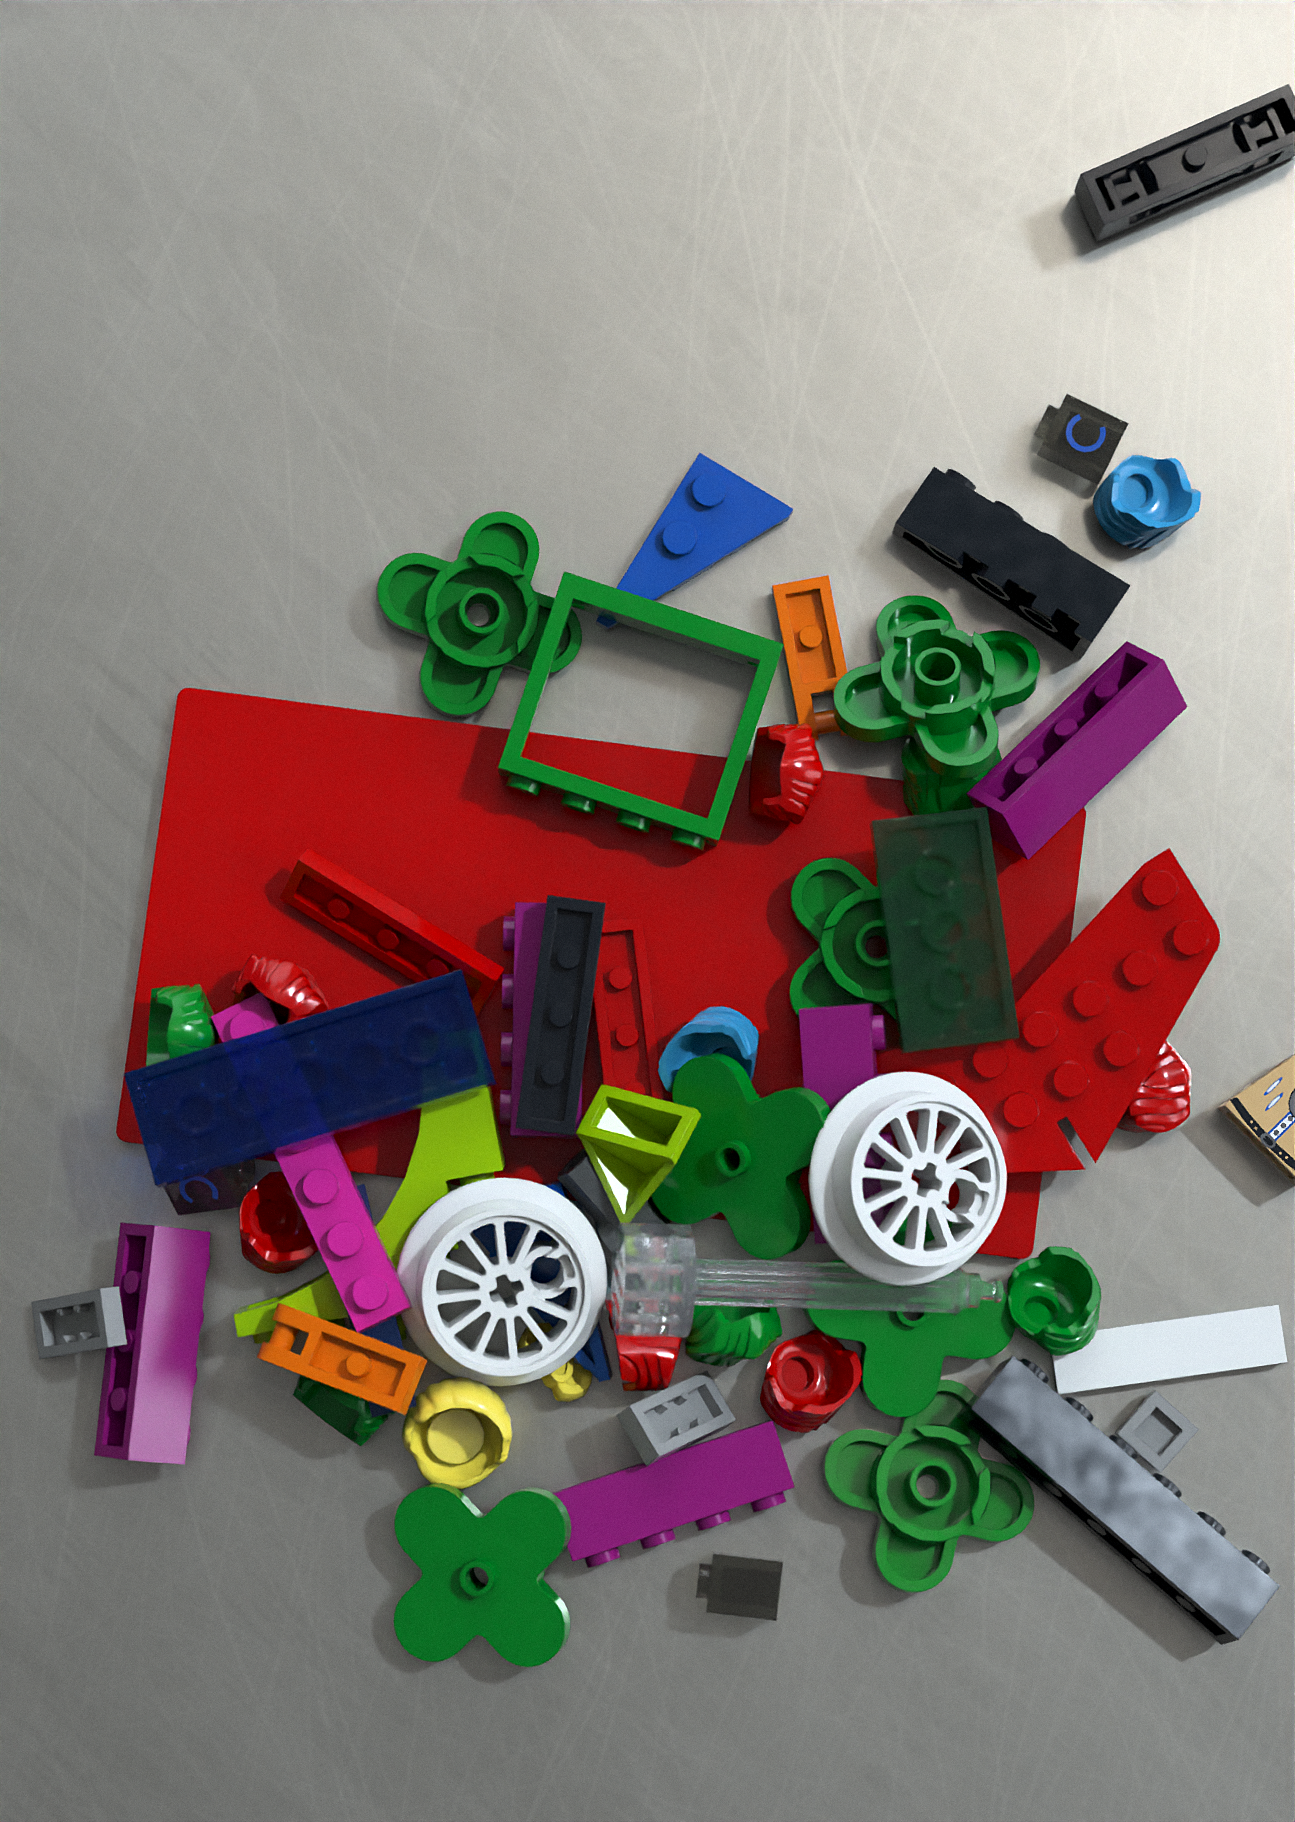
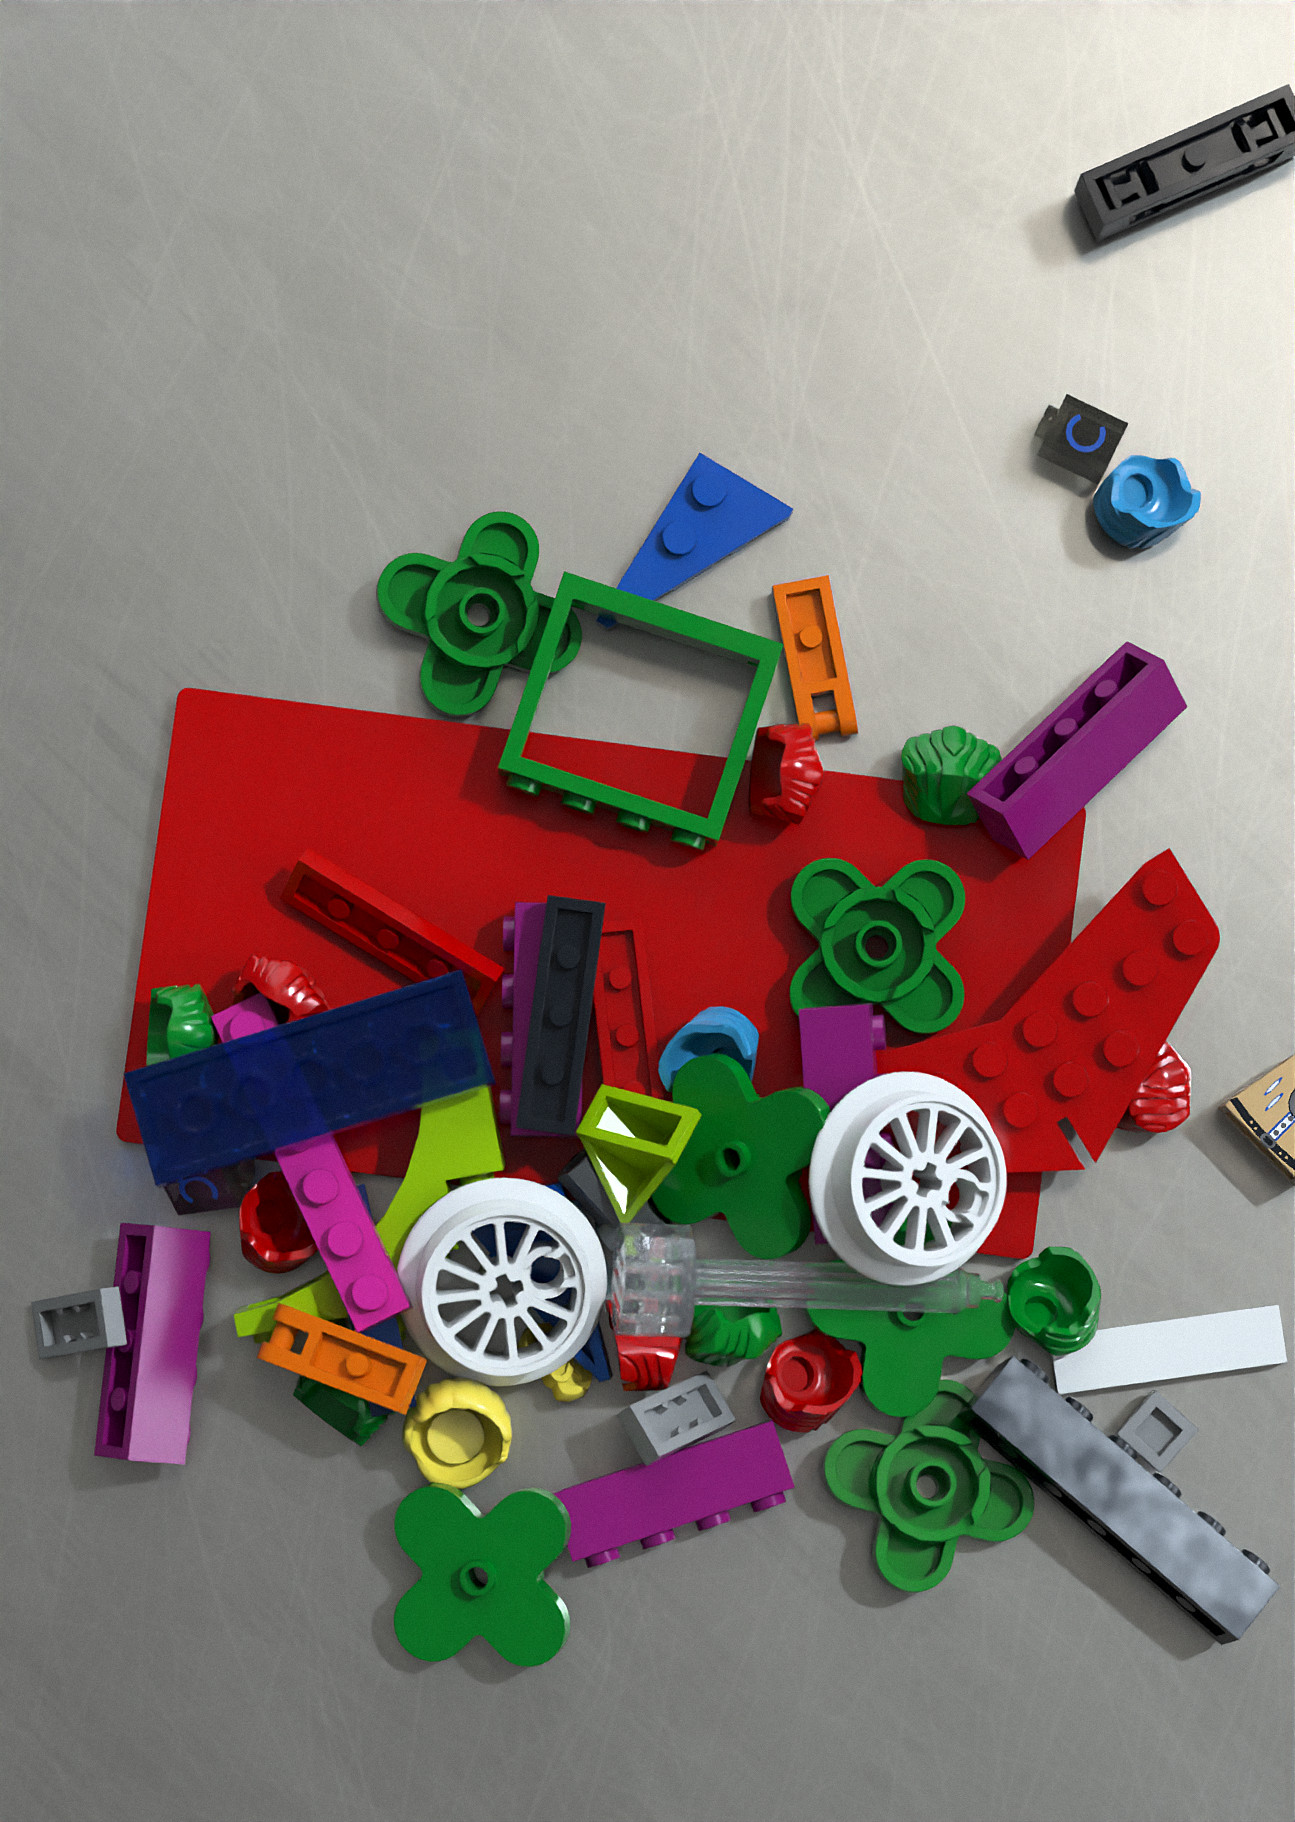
clear smoke brick [696,1551,783,1621] -> none
green plant [833,595,1040,779] -> none
clear green plate [869,807,1020,1054] -> none
black wedge [892,467,1131,660] -> none

